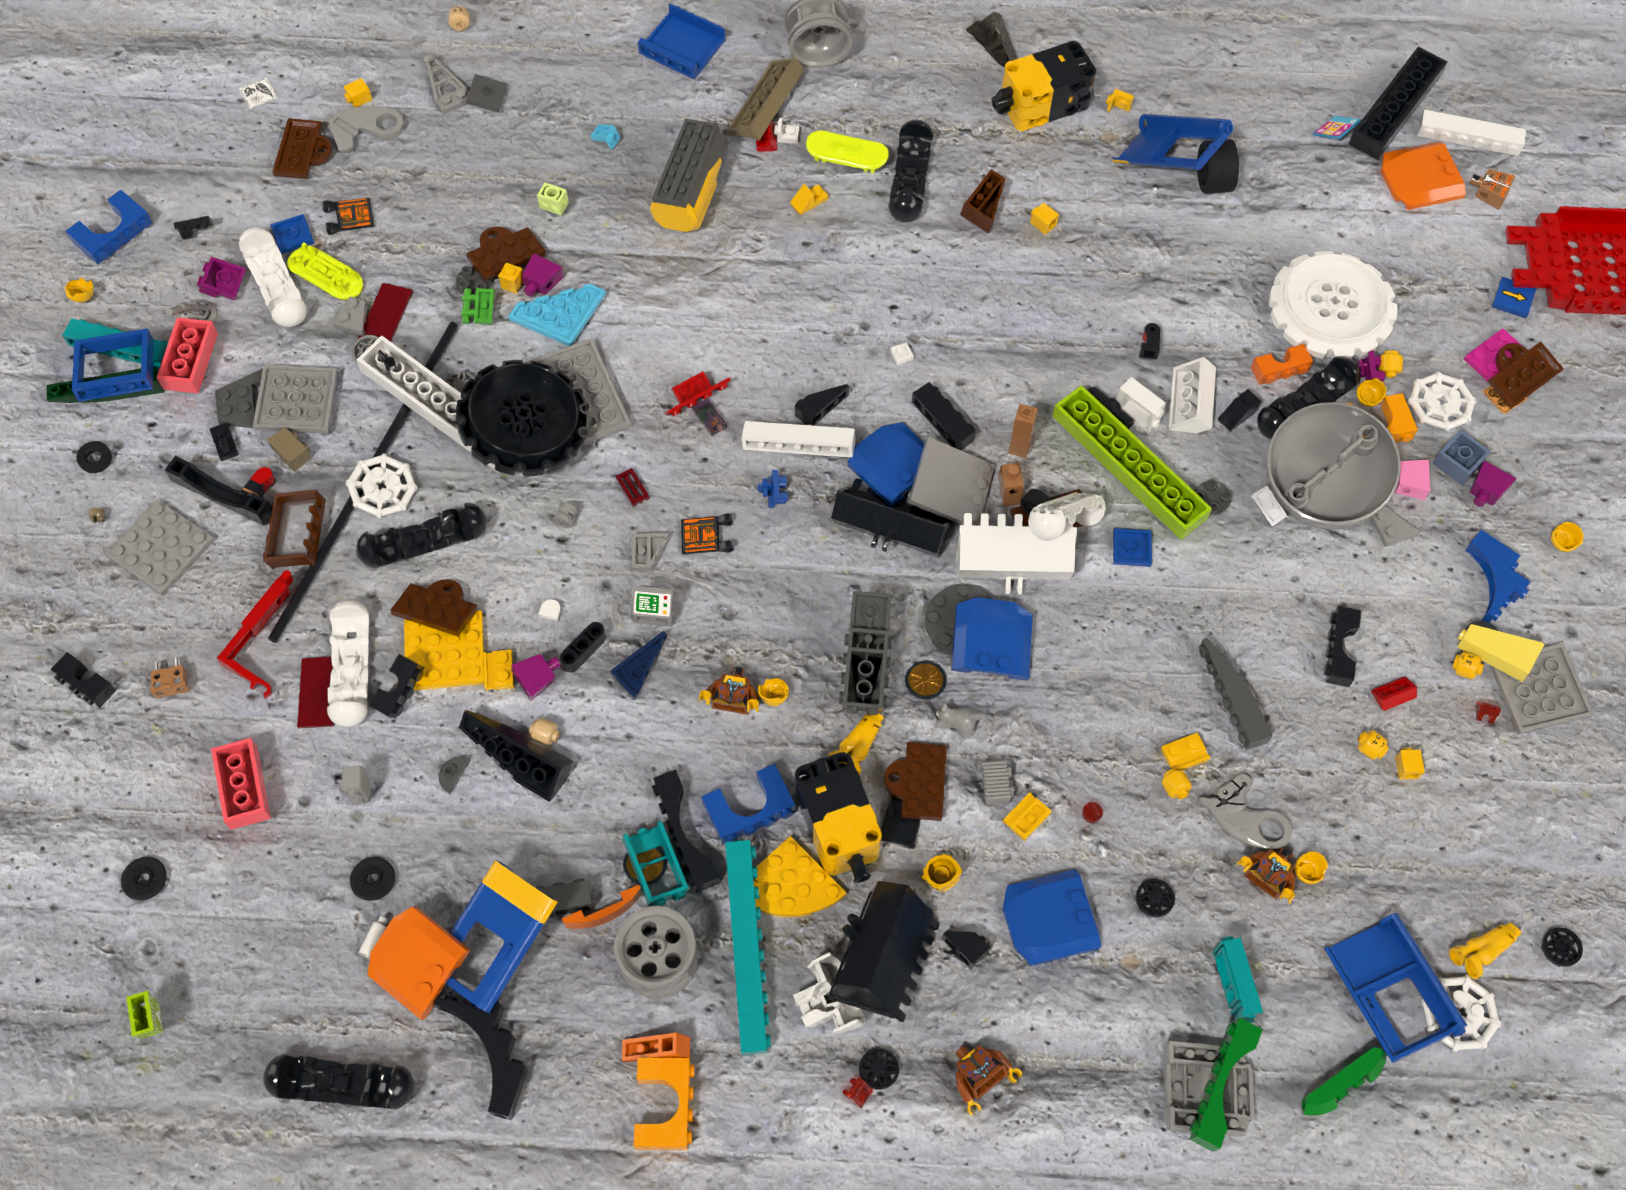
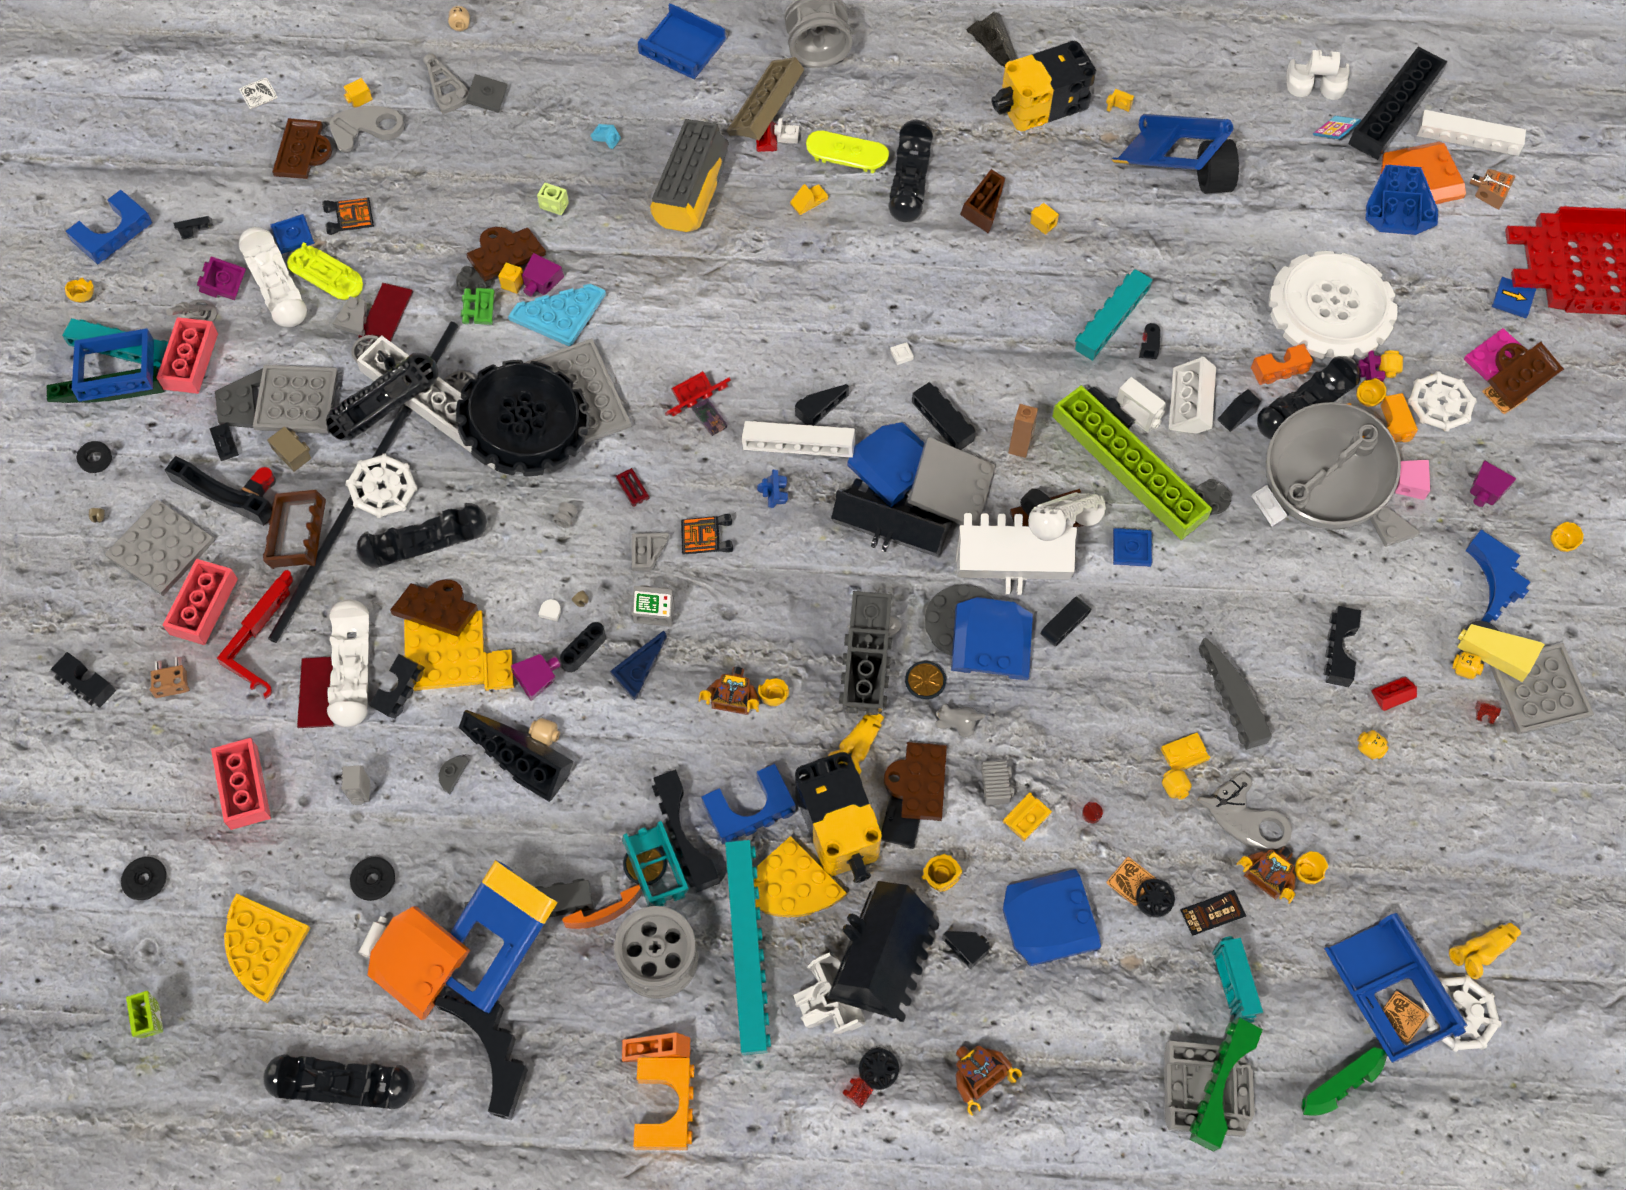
medium nougat torso [998,463,1024,506] -> none
yellow brick [1395,748,1425,780] -> none
sand blue brick [1432,430,1491,486] -> none
black wheel [1541,927,1583,967] -> none
none -> coral brick [163,559,238,645]
none -> yellow plate [224,893,310,1004]
none -> black piece [326,353,438,441]
none -> dark tan hinge [571,590,589,607]
none -> black beam [1040,596,1092,647]
none -> teal brick [1075,269,1153,361]
none -> clear orange sticker [1106,857,1156,906]
none -> black sticker [1180,890,1246,936]
none -> white piece [1287,49,1350,100]
none -> blue wedge [1365,165,1438,235]
none -> clear orange sticker [1383,991,1429,1044]

